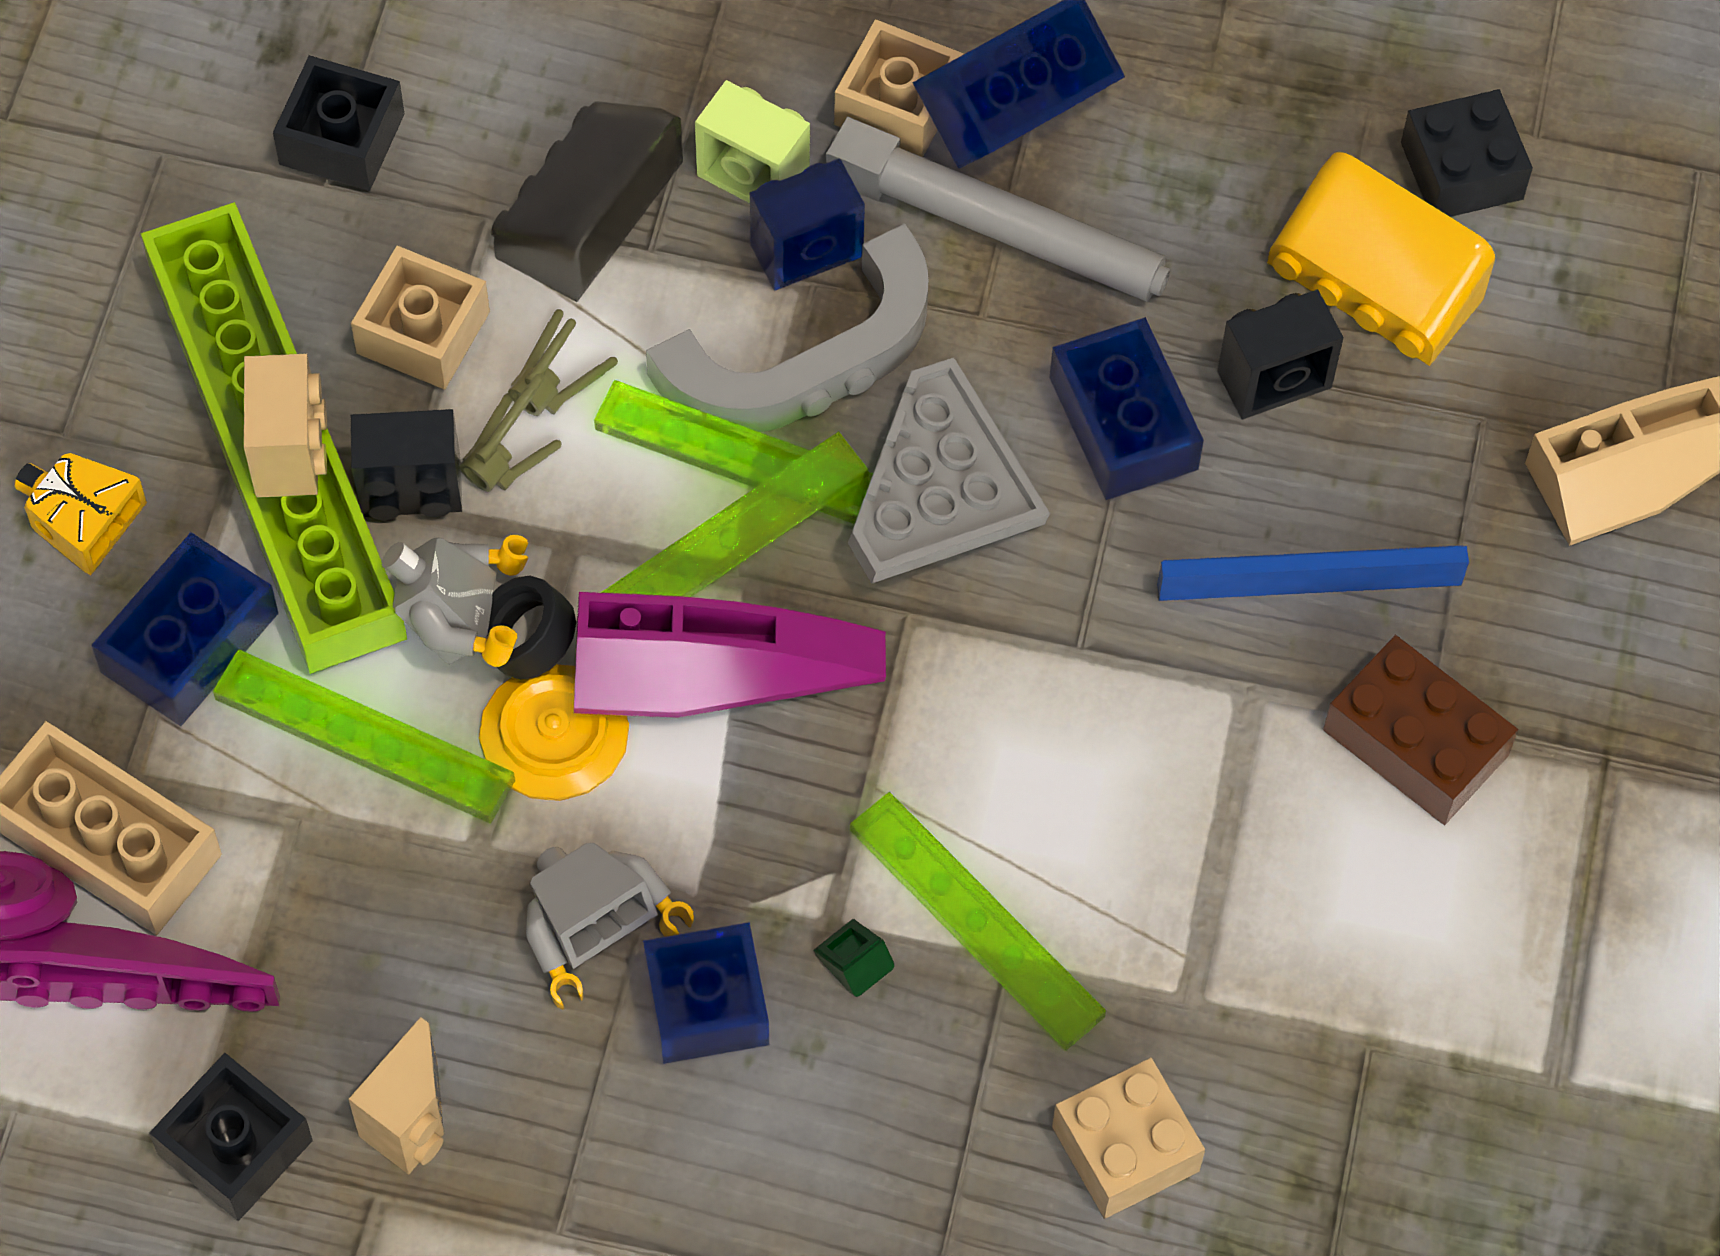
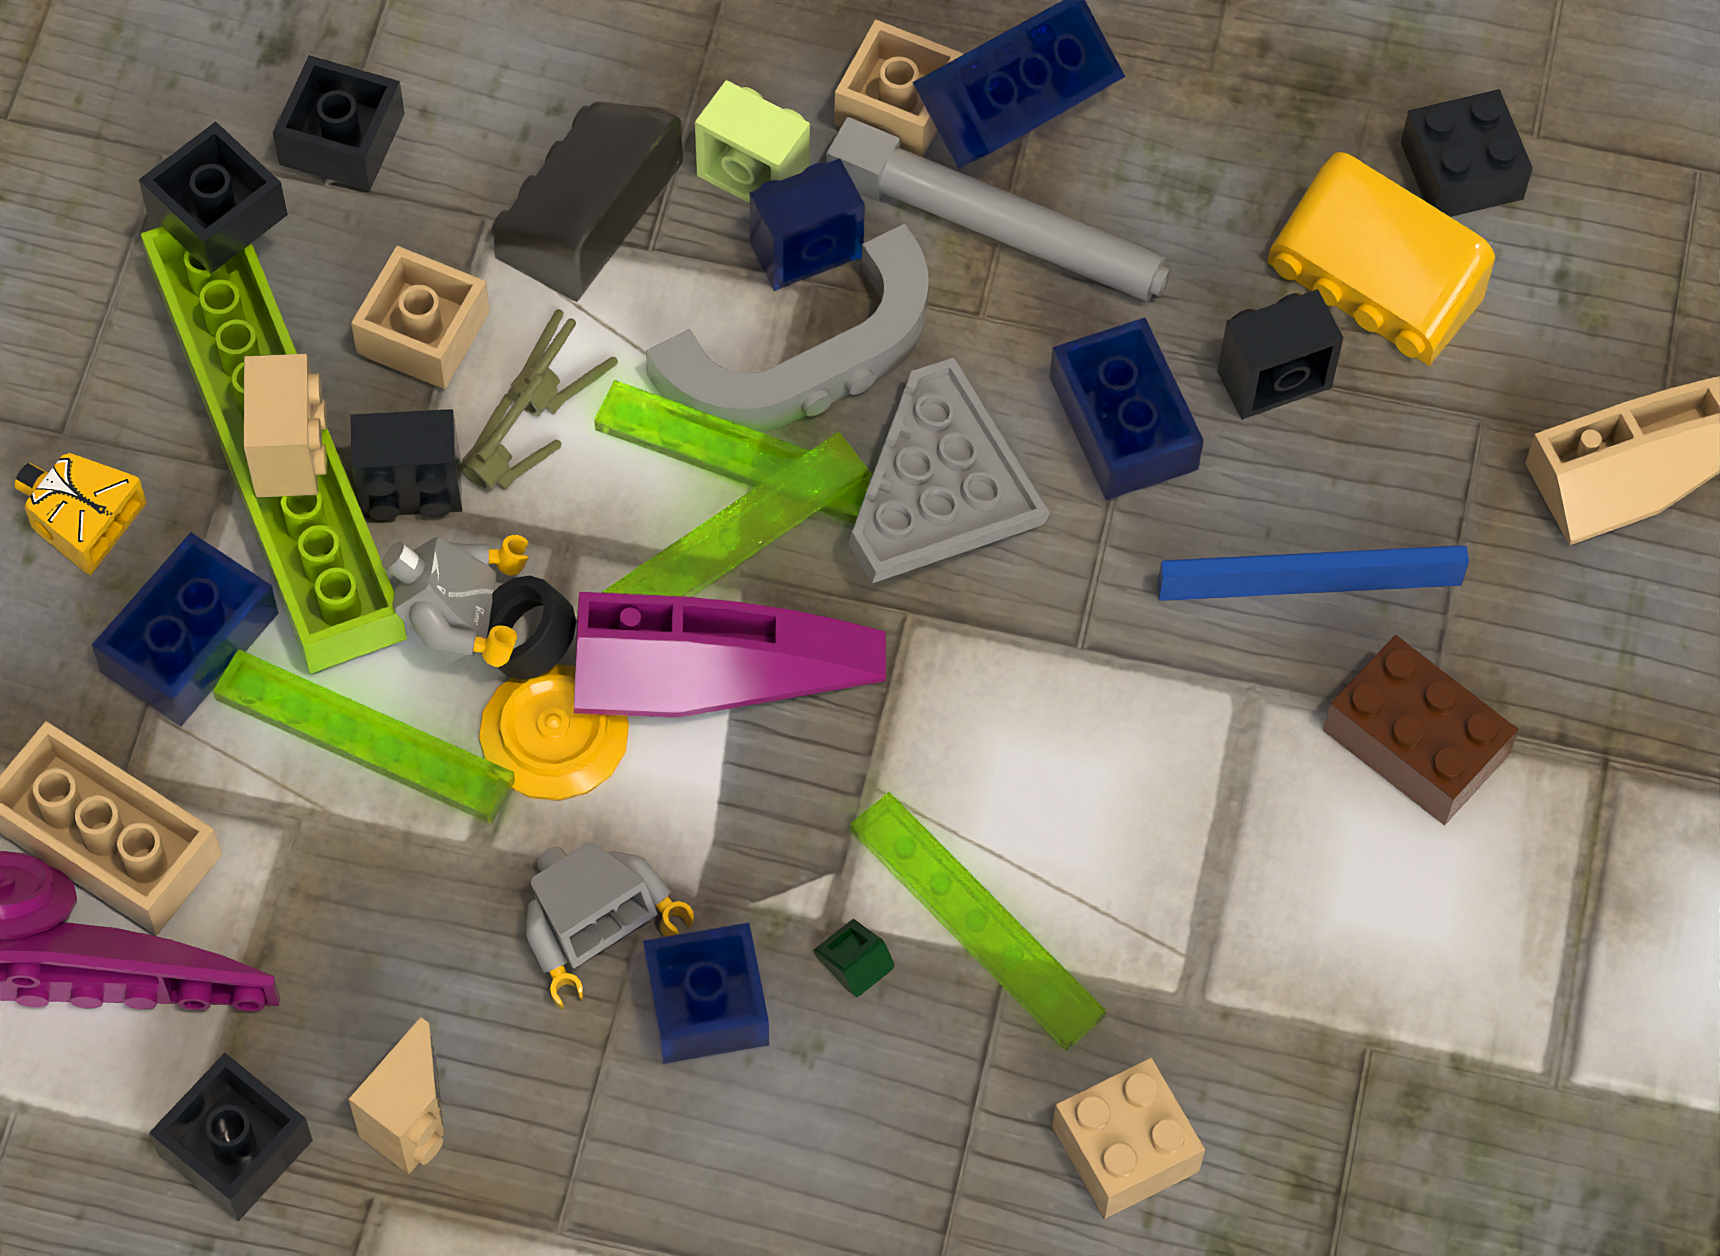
none -> black brick [139,121,288,274]

